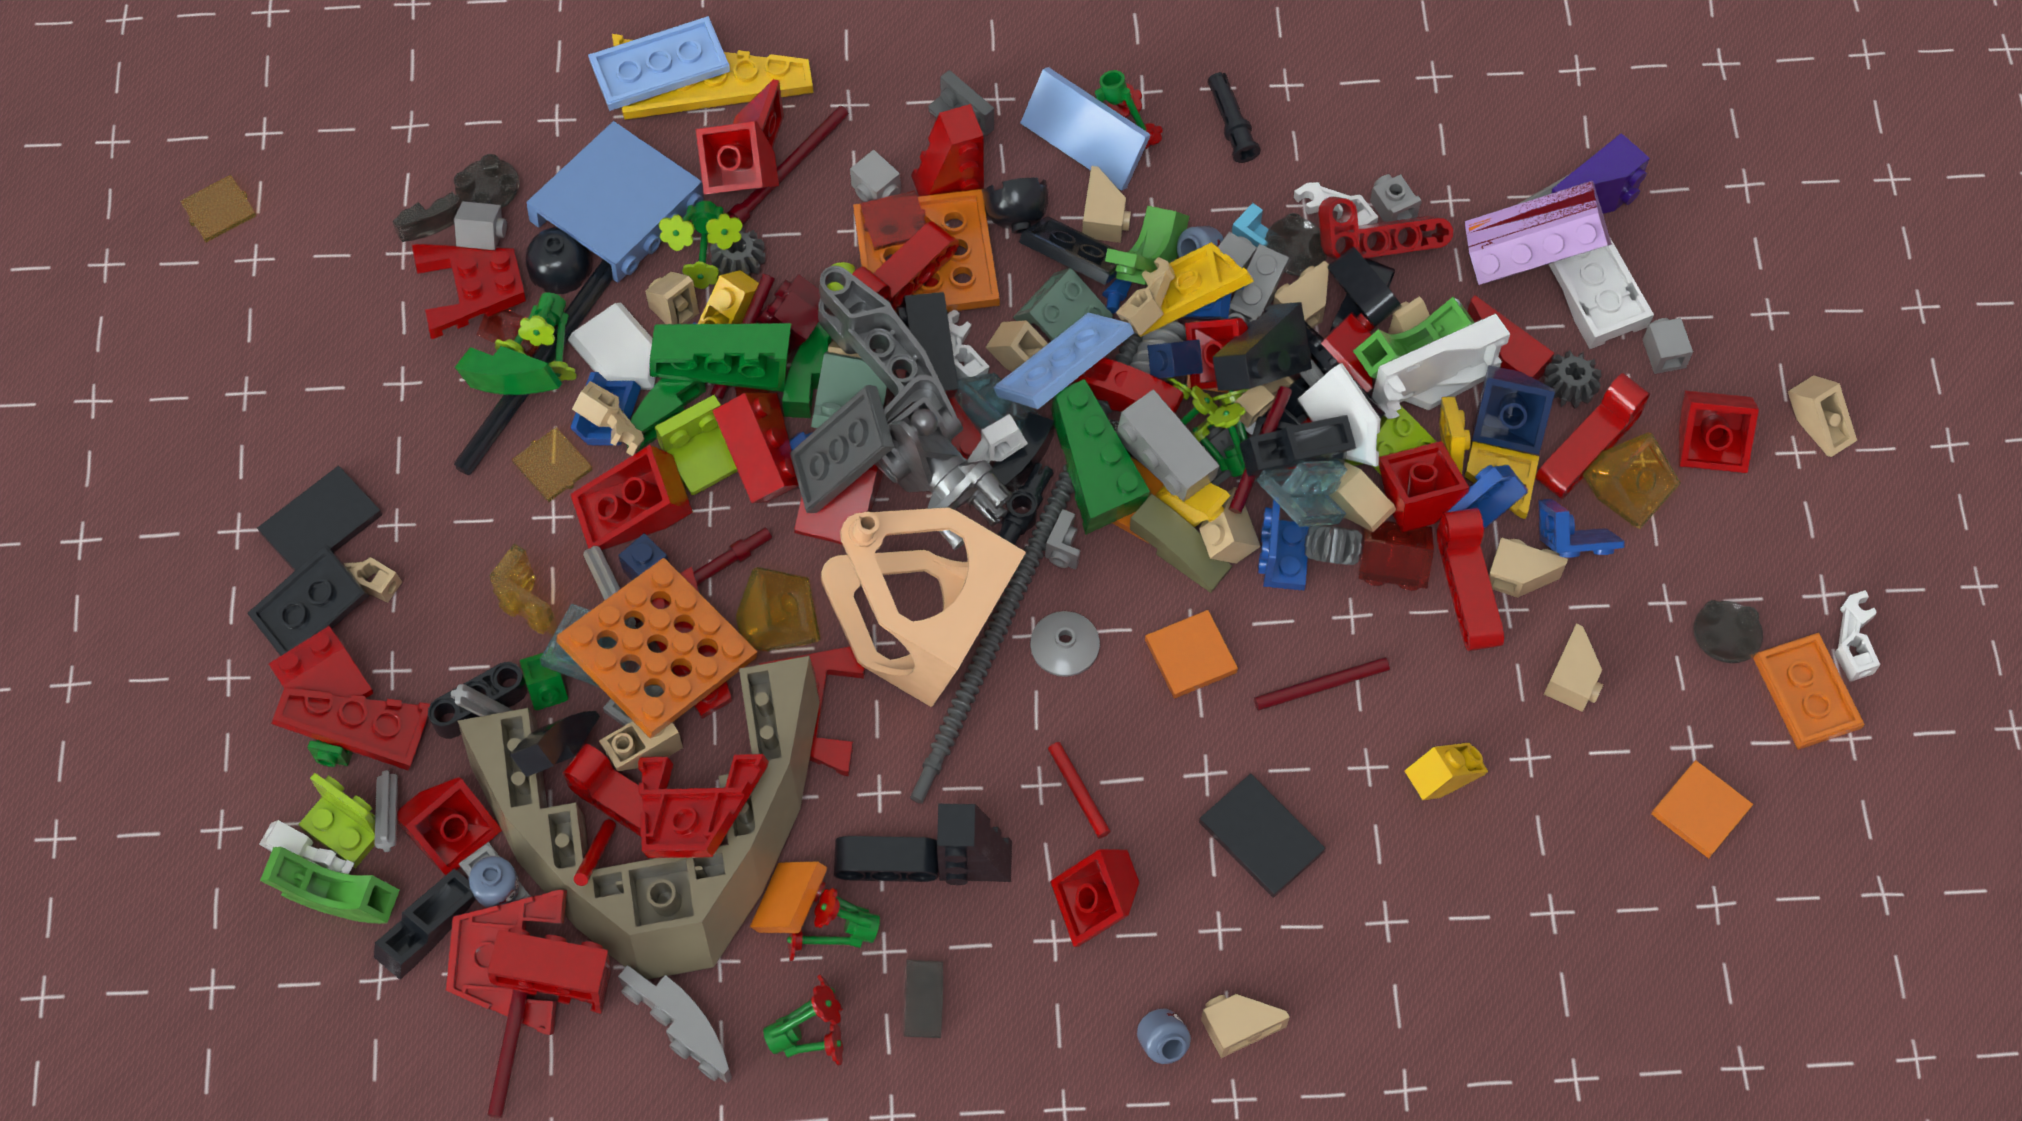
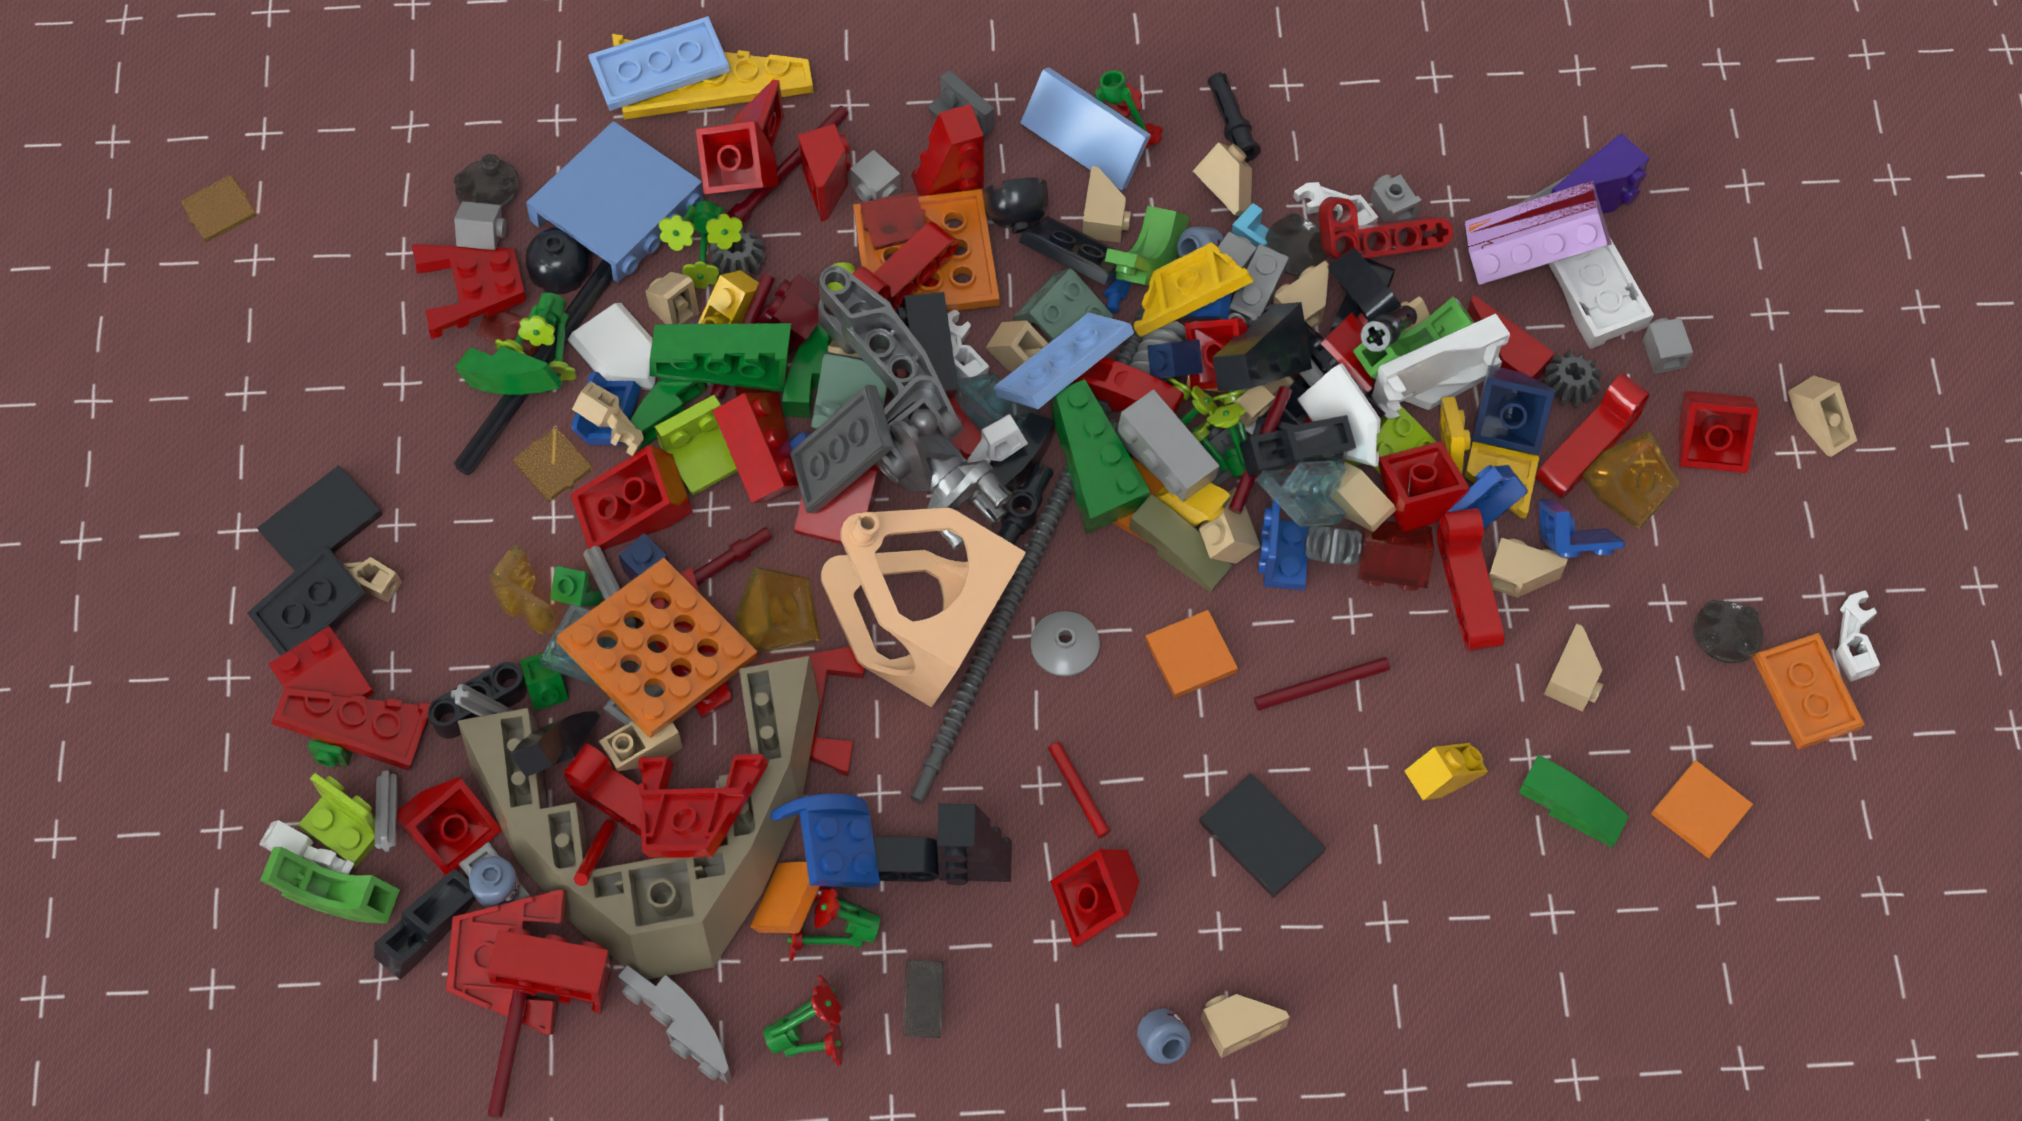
clear smoke slope [392,192,461,242] -> none
light grey bracket [1045,509,1080,569] -> none
tan piece [1116,257,1175,336] -> none
none -> green bracket [550,566,602,607]
none -> blue piece [770,793,880,888]
none -> red slope [797,124,851,222]
none -> tan slope [1193,142,1252,216]
none -> black pin [1361,305,1417,352]
none -> green slope [1519,754,1629,848]

